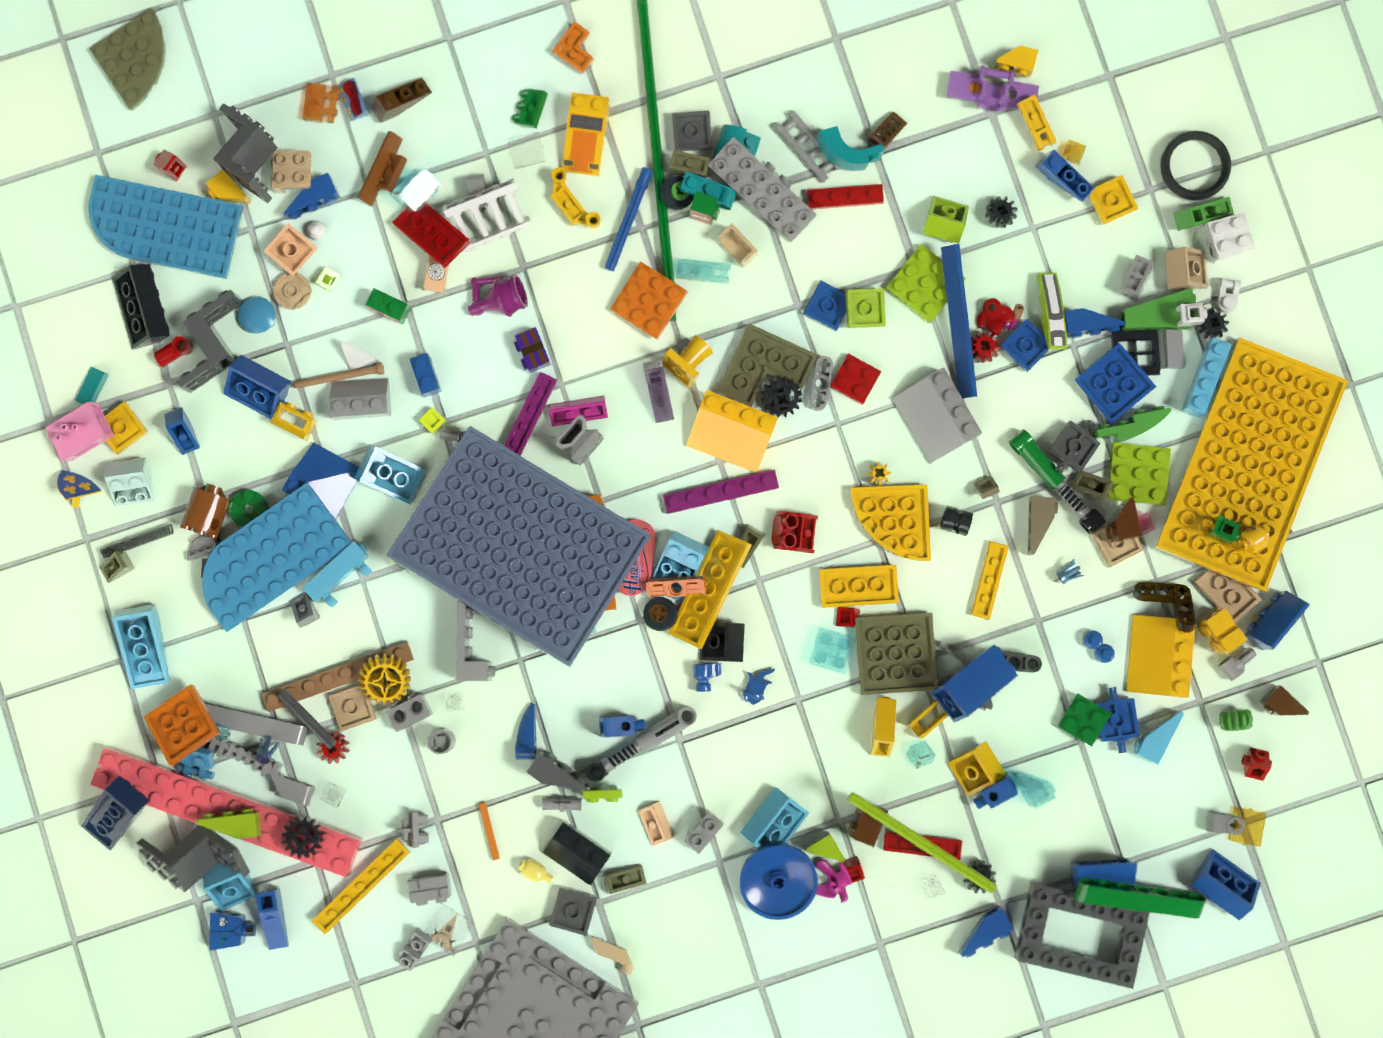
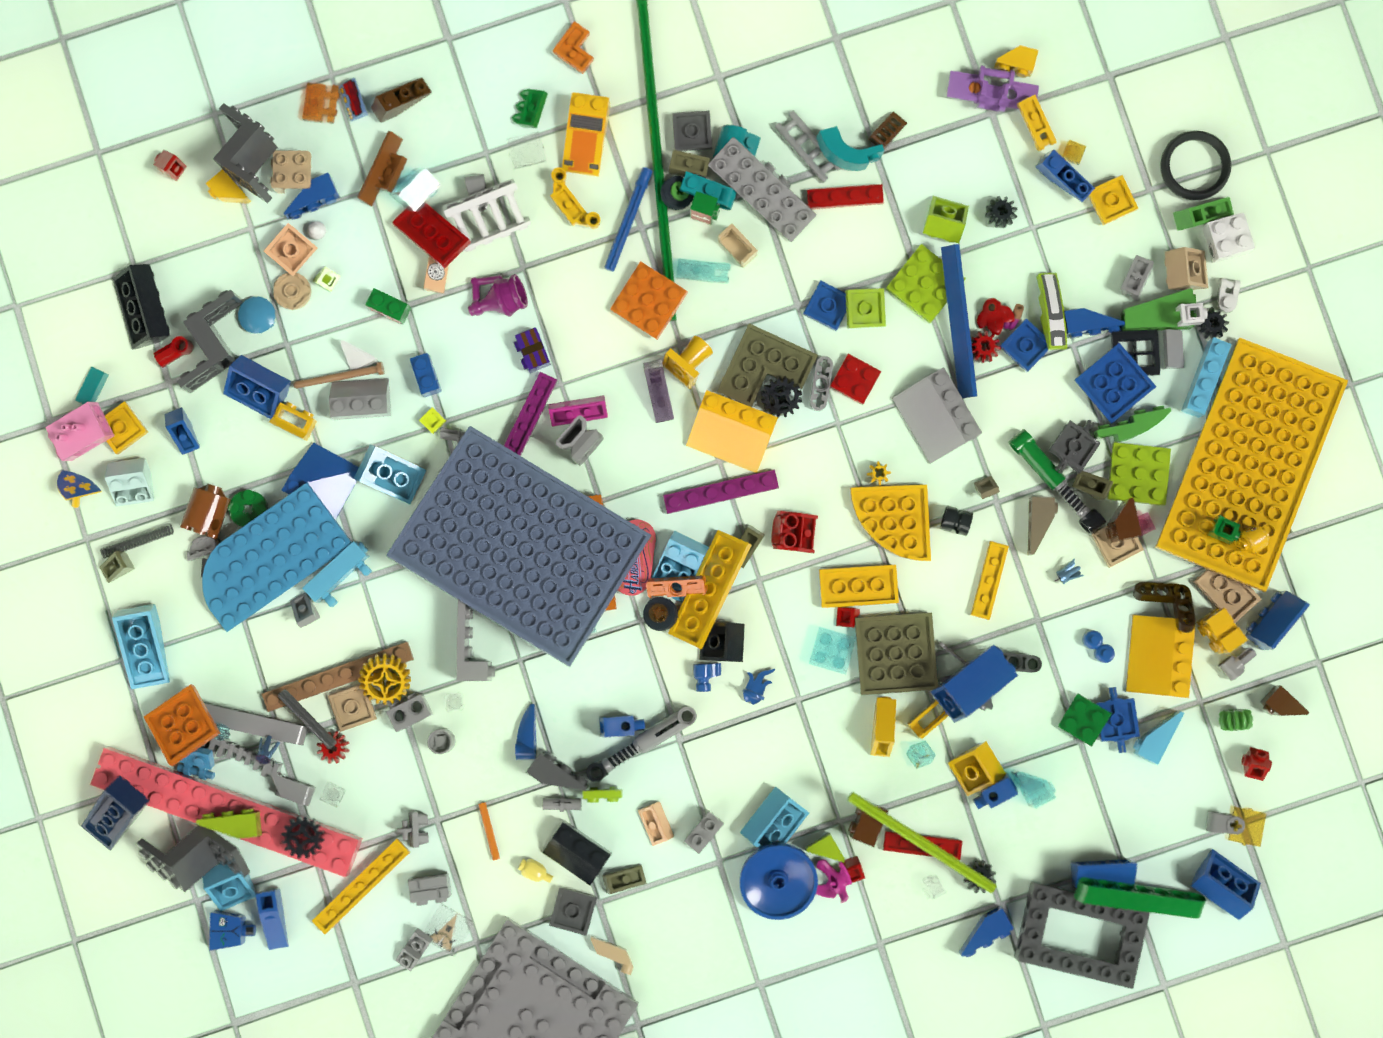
dark azure plate [88,174,244,279] -> none
olive plate [89,8,166,111] -> none

